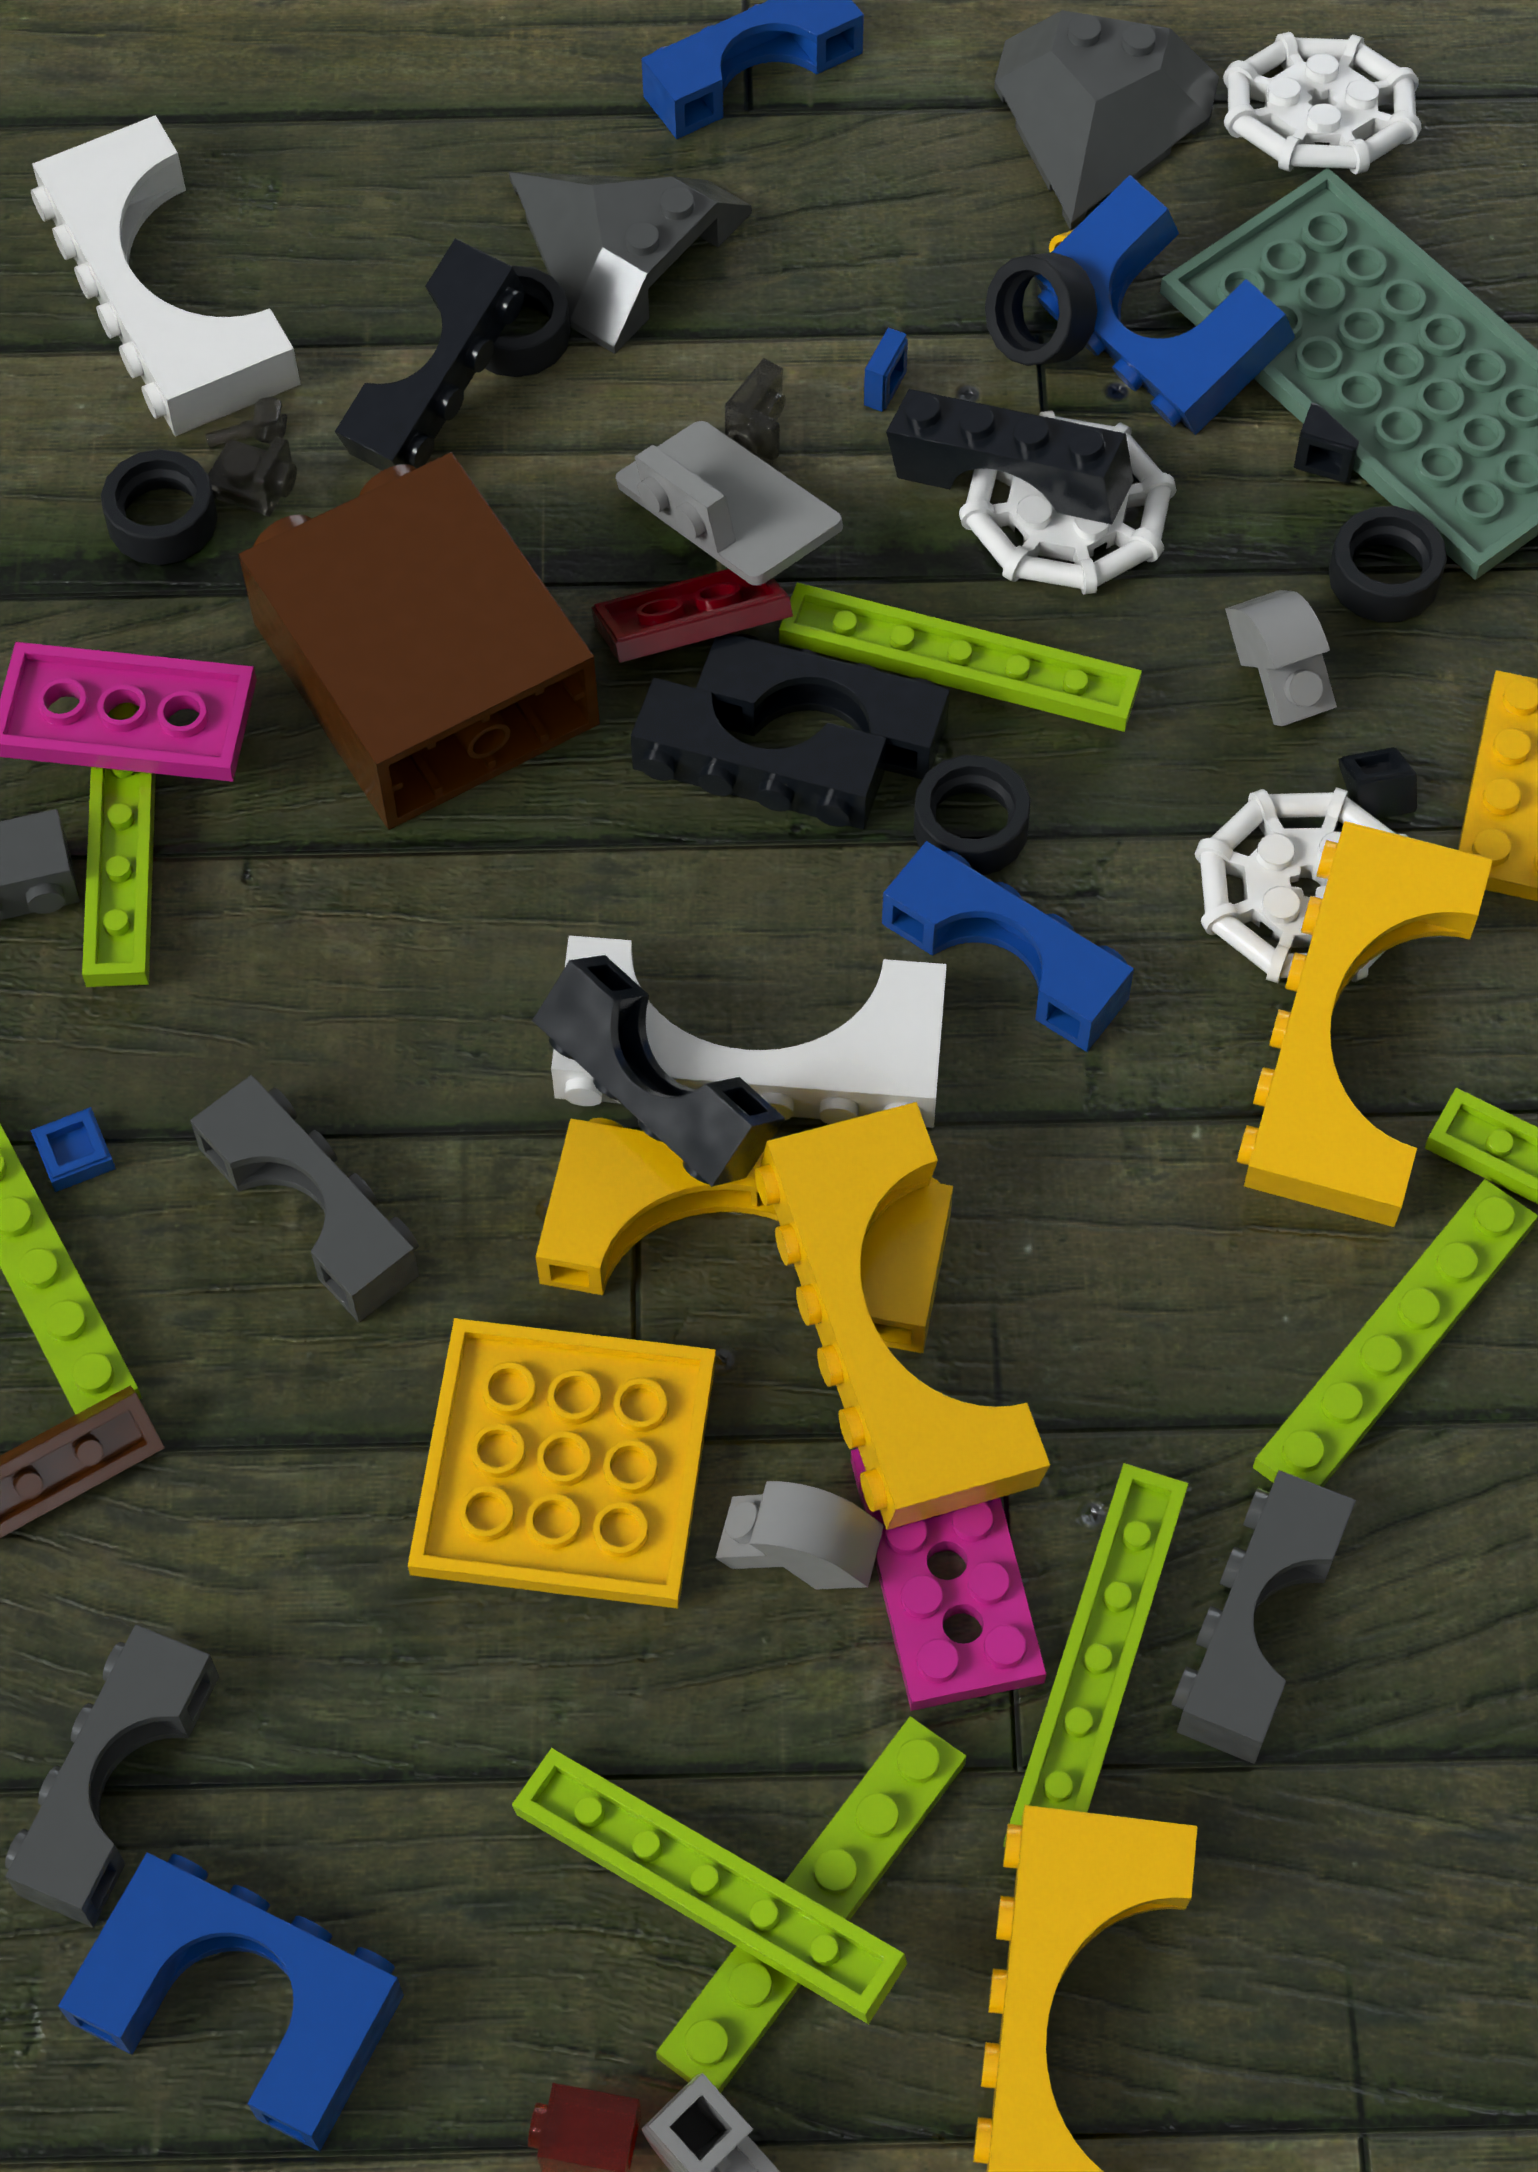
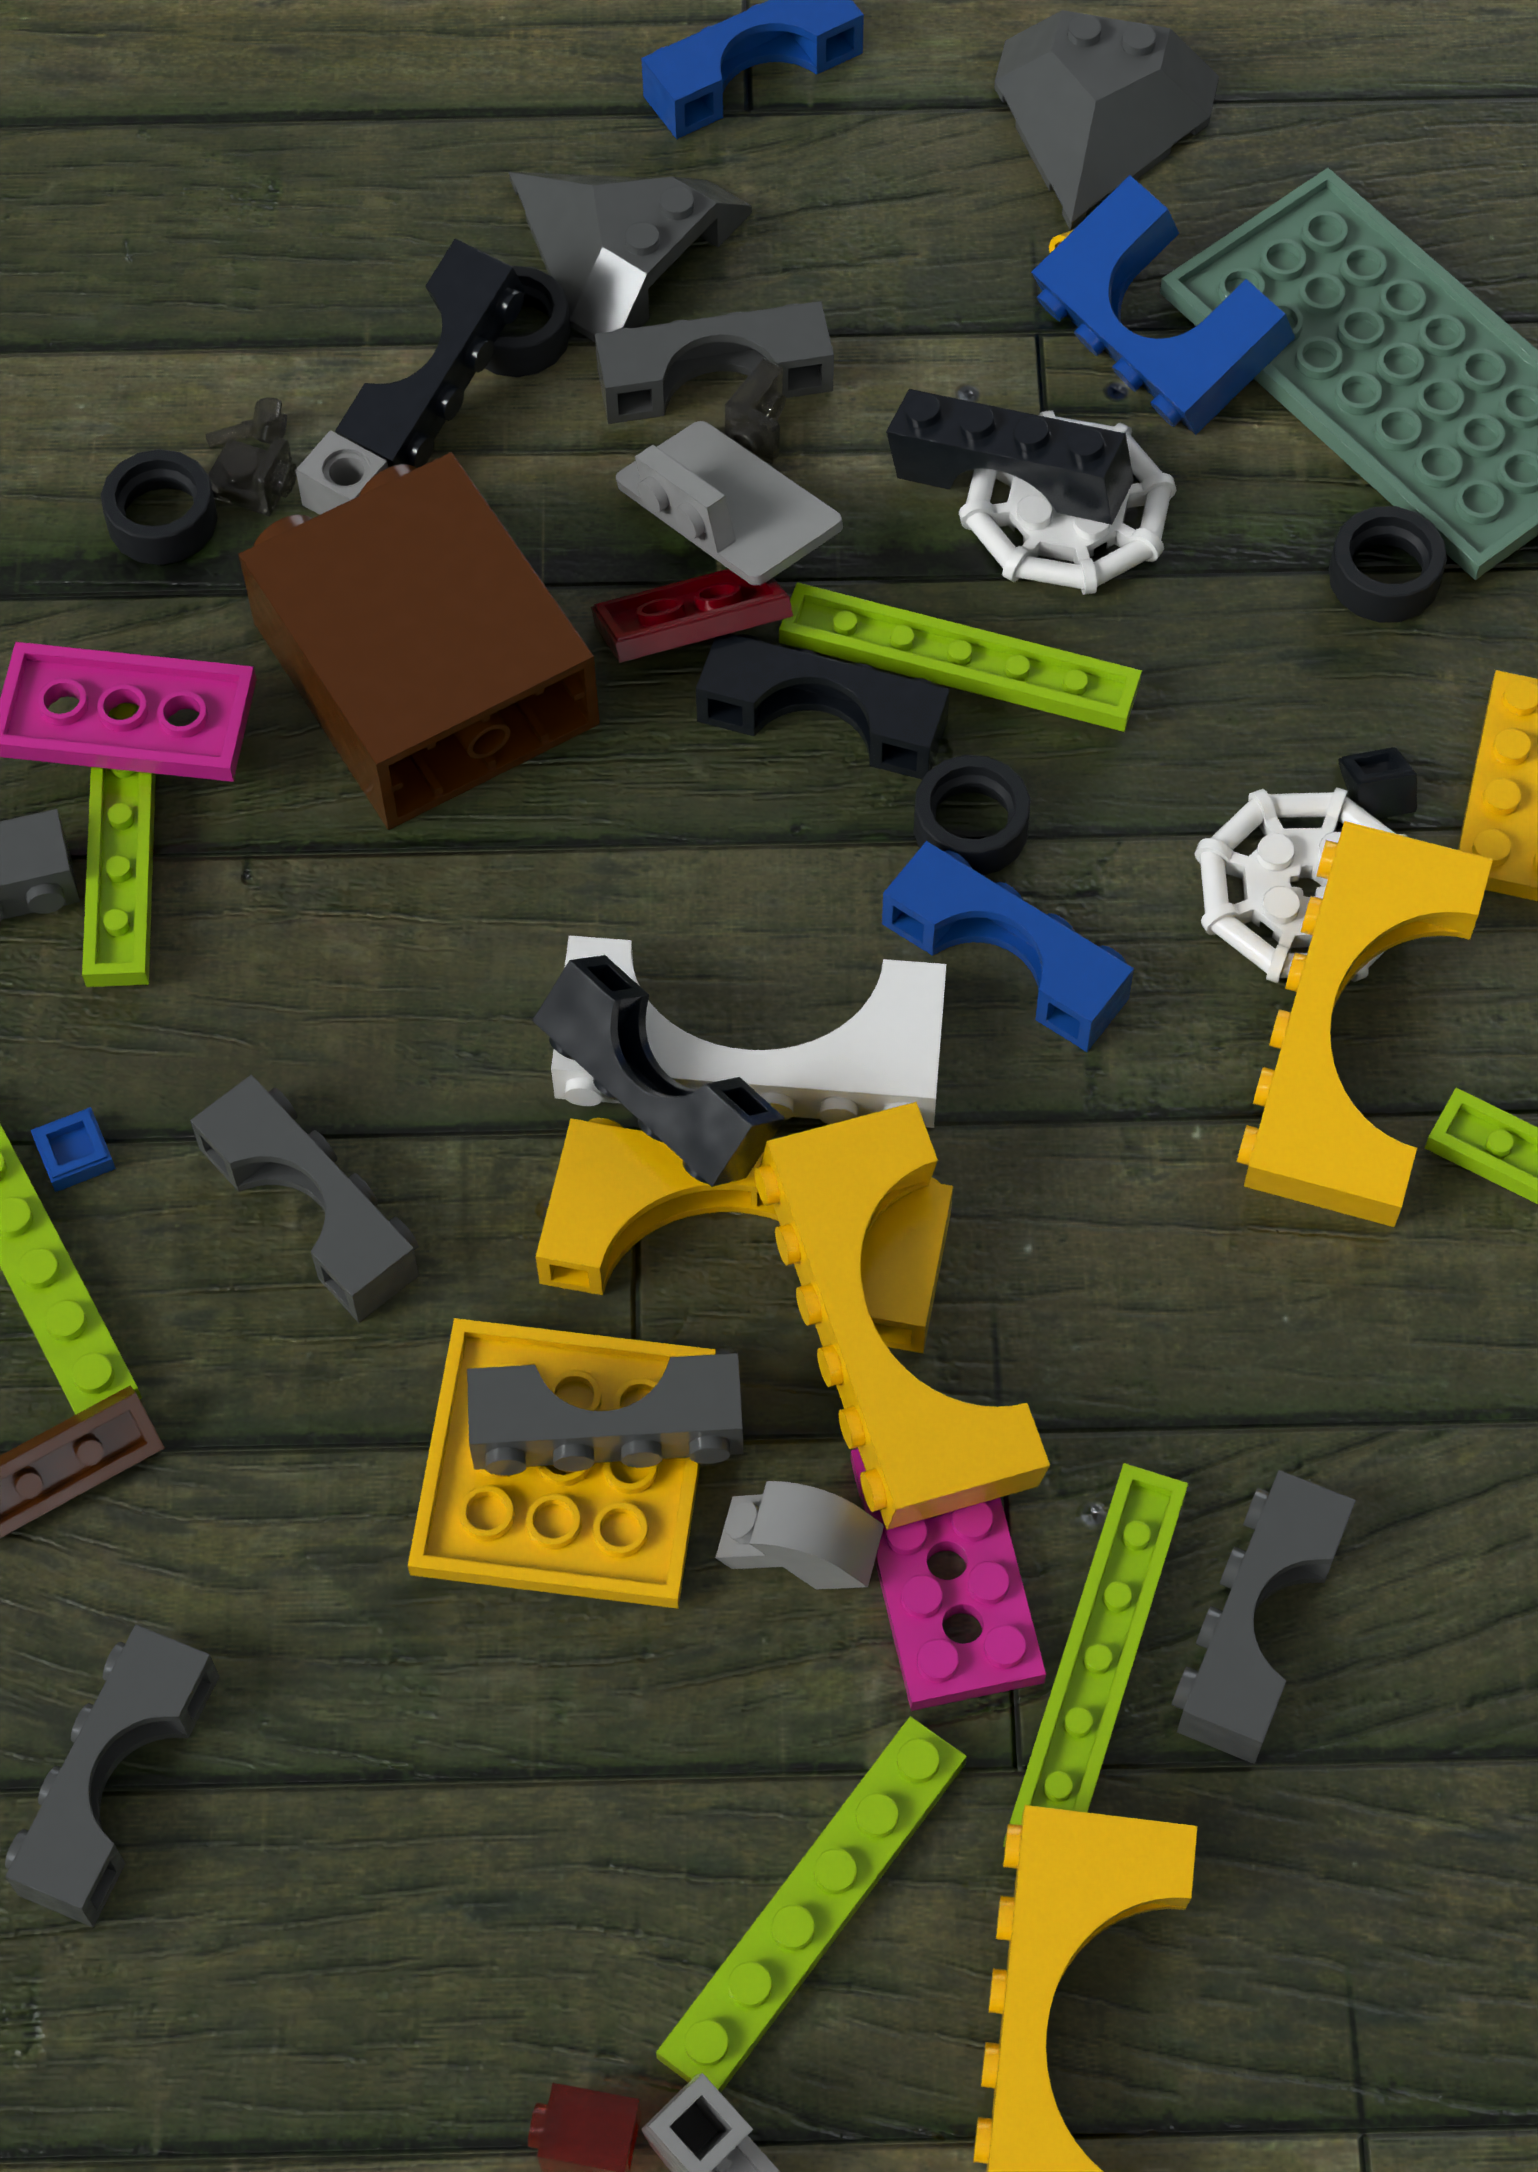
white arch [31,115,301,437] -> none
blue arch [58,1852,404,2152] -> none
lime plate [512,1748,907,2025] -> none
black arch [631,677,886,830] -> none
blue tile [864,327,908,412] -> none
black tyre [985,253,1097,366] -> none
white plate [1223,32,1422,174] -> none
light grey brick [1225,590,1337,726] -> none
lime plate [1253,1179,1538,1487] -> none
black slope [1294,402,1359,483] -> none
none -> light grey brick [296,430,388,515]
none -> dark grey arch [467,1353,743,1475]
none -> dark grey arch [595,301,834,424]

